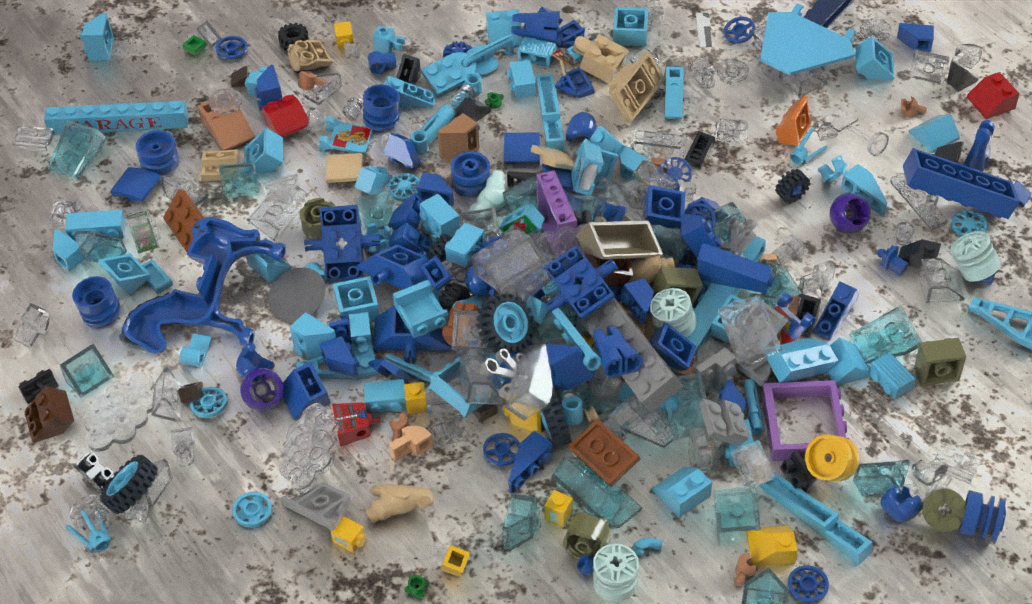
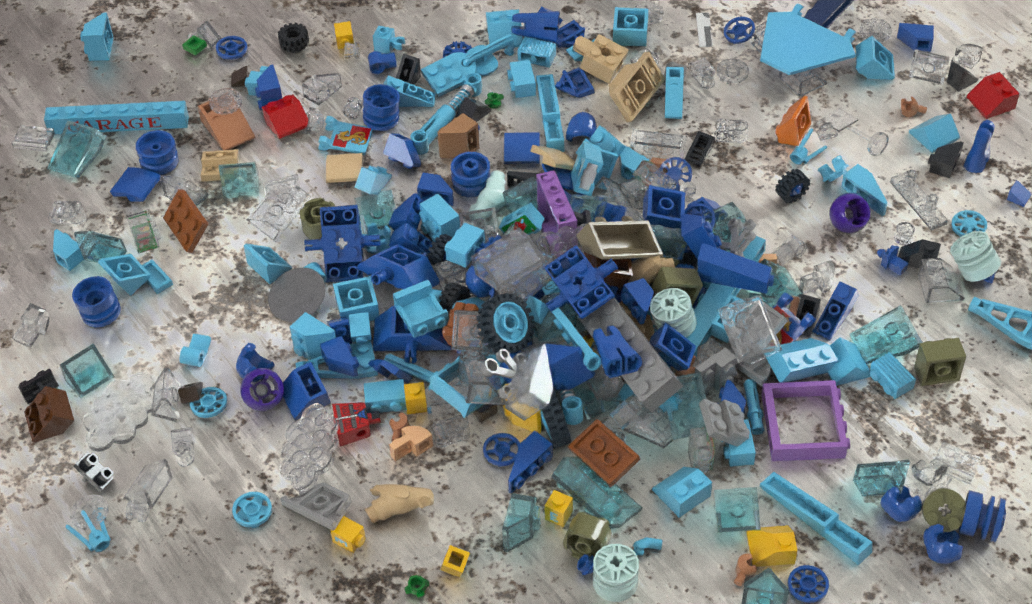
medium azure brick [65,209,126,241] -> none
black wheel [100,454,158,514] -> none
blue animal [119,217,286,355] -> none
medium azure slope [244,128,284,174] -> none
tan slope [288,40,333,71] -> none
nougat piece [298,70,325,90] -> none
medium azure wheel [388,173,420,201] -> none
blue slope [421,256,454,291] -> none
tan piece [551,50,573,76] -> none
tan bush [583,405,600,425] -> none
clear slope [732,440,776,490] -> none
black hips [780,451,818,493] -> none
yellow wheel [805,434,860,482] -> none
blue brick [903,148,1019,219] -> none
none -> blue hair [923,524,963,564]

